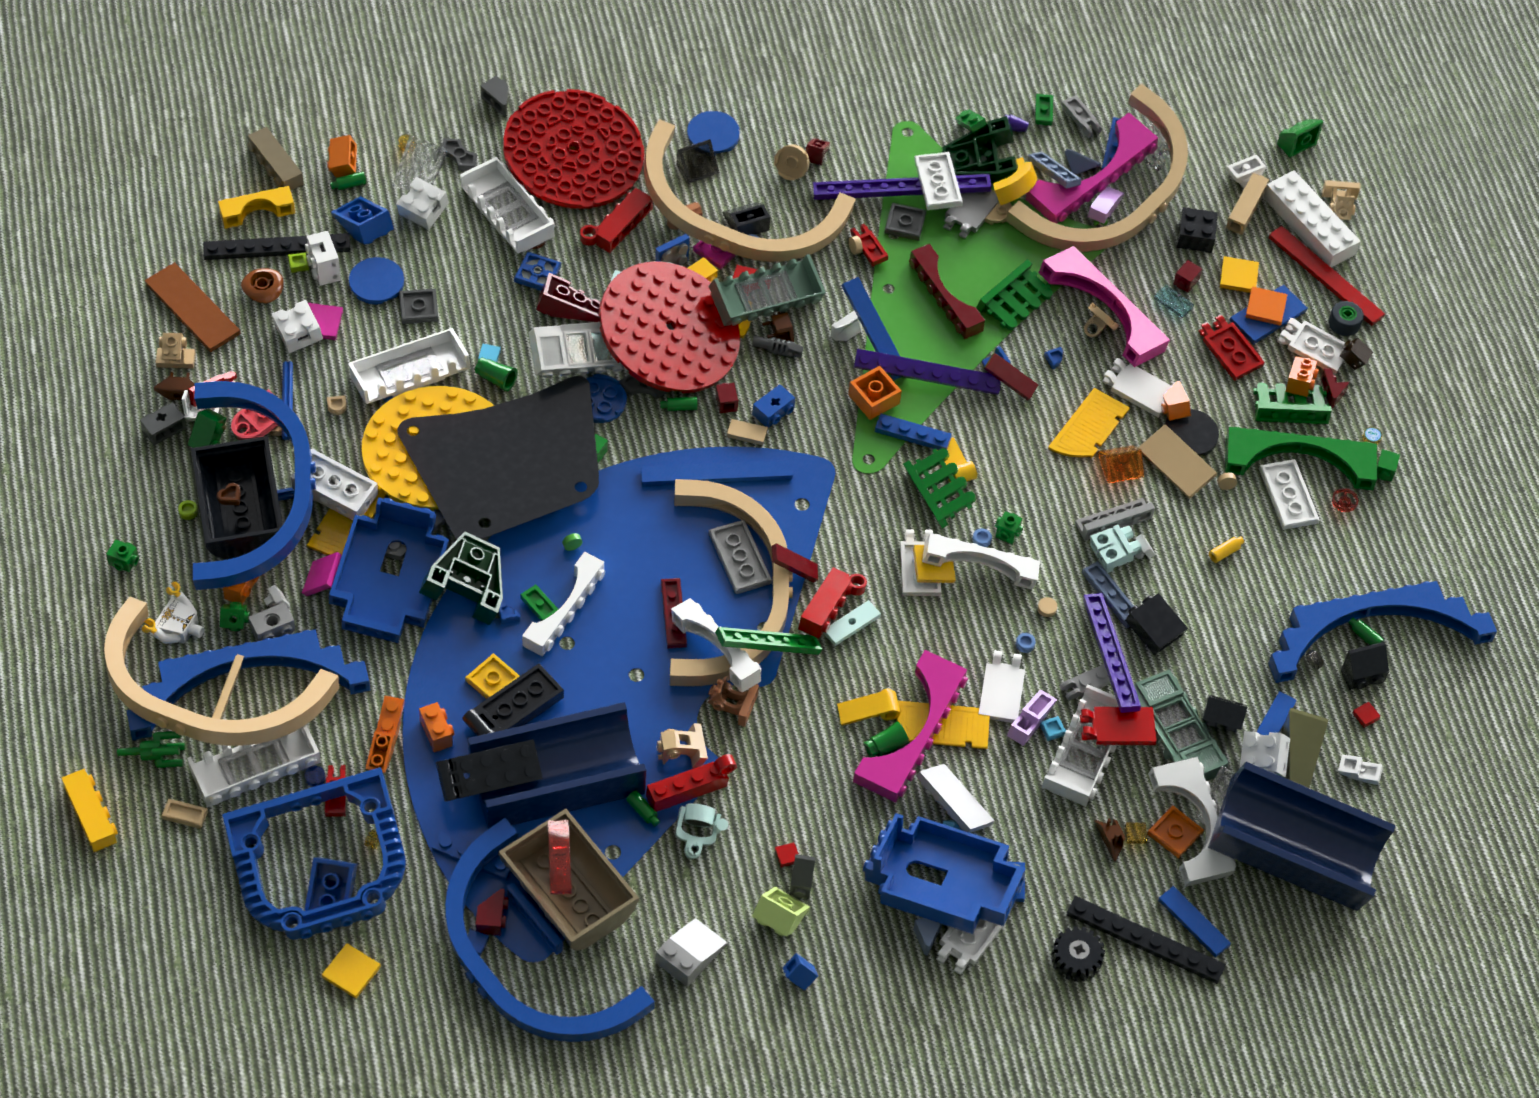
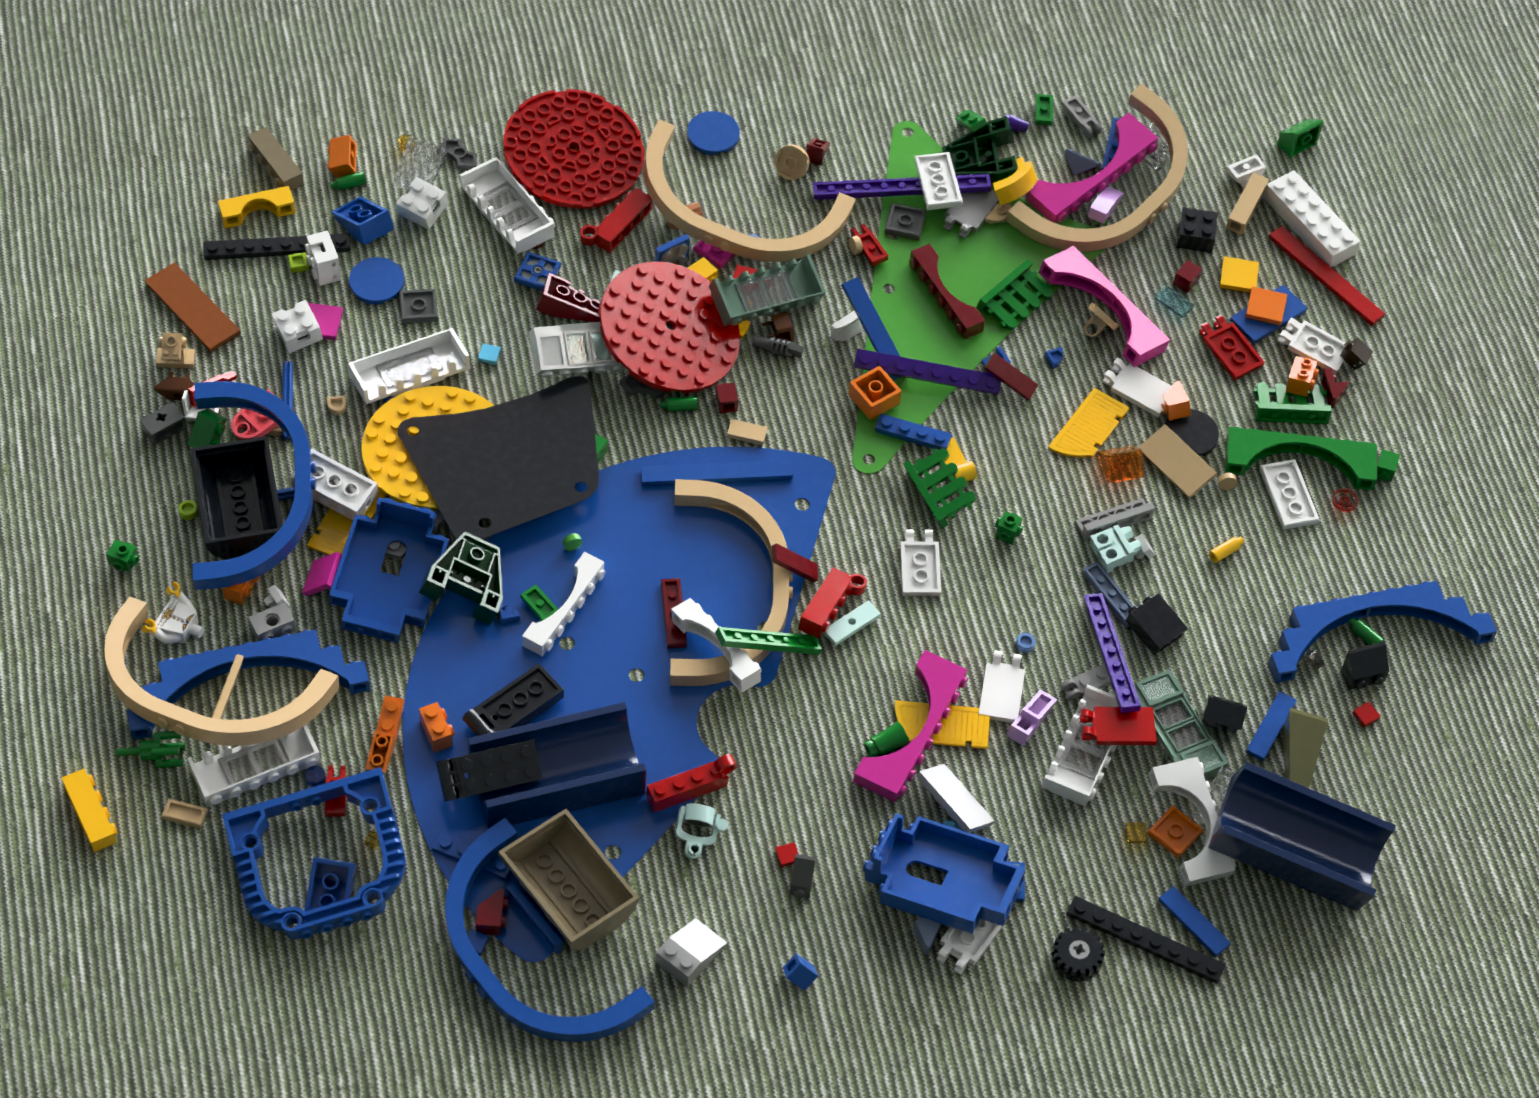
reddish brown tile [217,483,241,505] -> none
green brick [220,602,250,631] -> none
dark orange hat [241,268,284,303] -> none
yellow tile [322,943,381,999] -> none
yellow tile [465,653,520,699] -> none
green plant [475,357,518,392] -> none
dark grey slope [480,75,508,117] -> none
clear red slope [548,820,572,894] -> none
blue tile [586,374,627,423] -> none
green cylinder [626,791,660,826] -> none
tan tile [656,723,708,768] -> none
clear smoke slope [676,139,720,184] -> none
light grey tile [708,520,772,594] -> none
nougat tile [708,676,759,727] -> none
black slope [723,202,770,235] -> none
blue brick [752,384,795,428] -> none
yellowish green slope [752,887,810,937] -> none
yellow door [837,689,900,726] -> none
yellow tile [913,545,956,583] -> none
white arch [922,533,1040,590] -> none
medium blue tile [972,528,992,547] -> none
sand blue tile [1027,152,1082,188] -> none
tan tile [1037,597,1057,617] -> none
medium azure tile [1040,716,1066,741] -> none
reddish brown piece [1095,818,1125,862] -> none
white piece [1240,731,1290,777] -> none
tan tile [1322,180,1360,220] -> none
black wheel [1328,301,1364,336] -> none
white slope [1338,754,1383,785] -> none
tile [1362,427,1382,445] -> none

